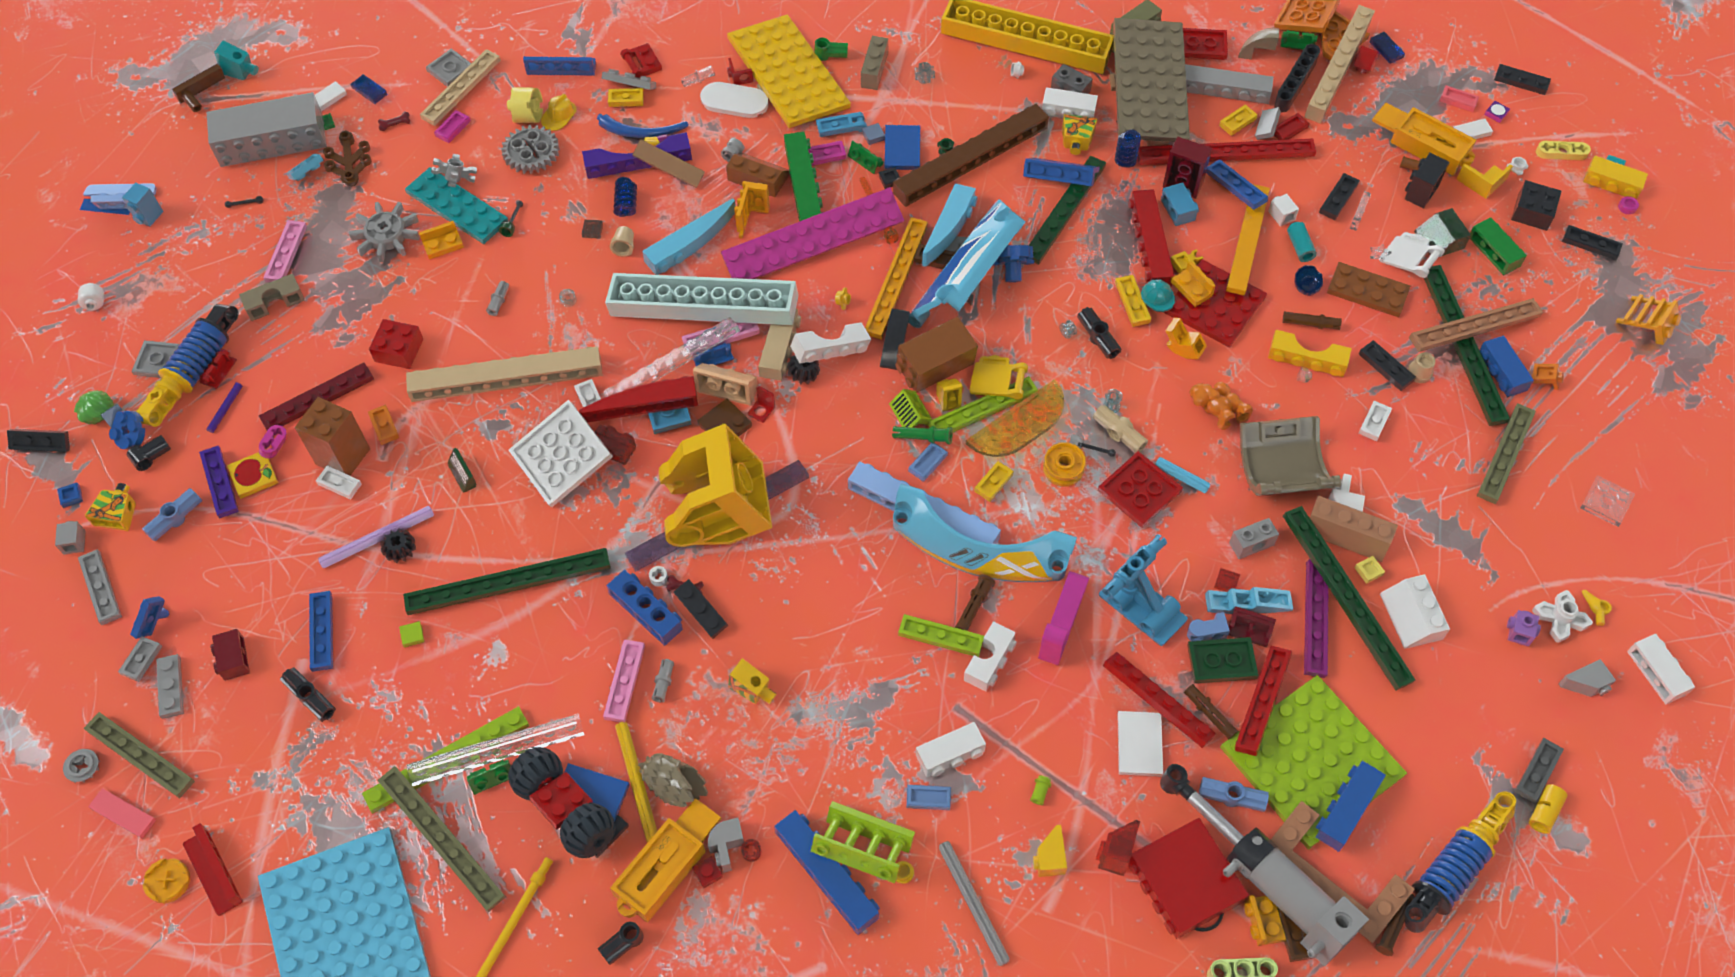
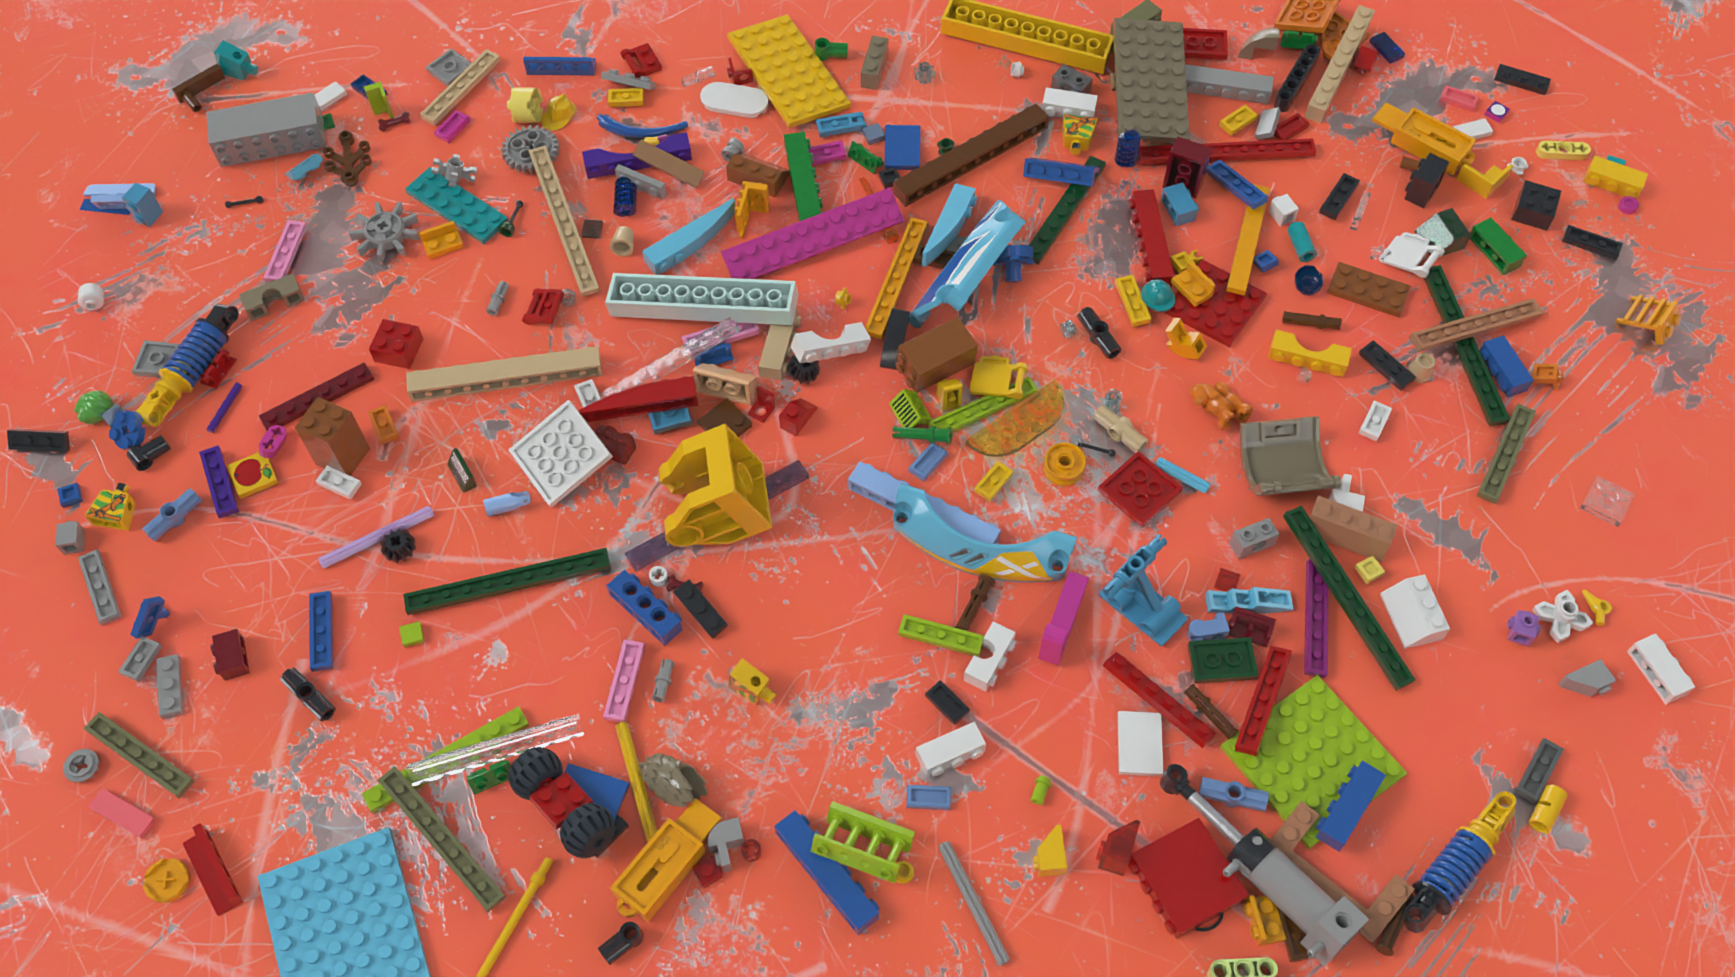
none -> lime panel [364,81,394,118]
none -> light blue piece [483,491,530,517]
none -> red plate [522,288,564,325]
none -> tan plate [528,145,600,297]
none -> light grey plate [615,164,667,199]
none -> red slope [779,398,817,436]
none -> black plate [925,680,970,725]
none -> blue plate [1253,250,1279,273]

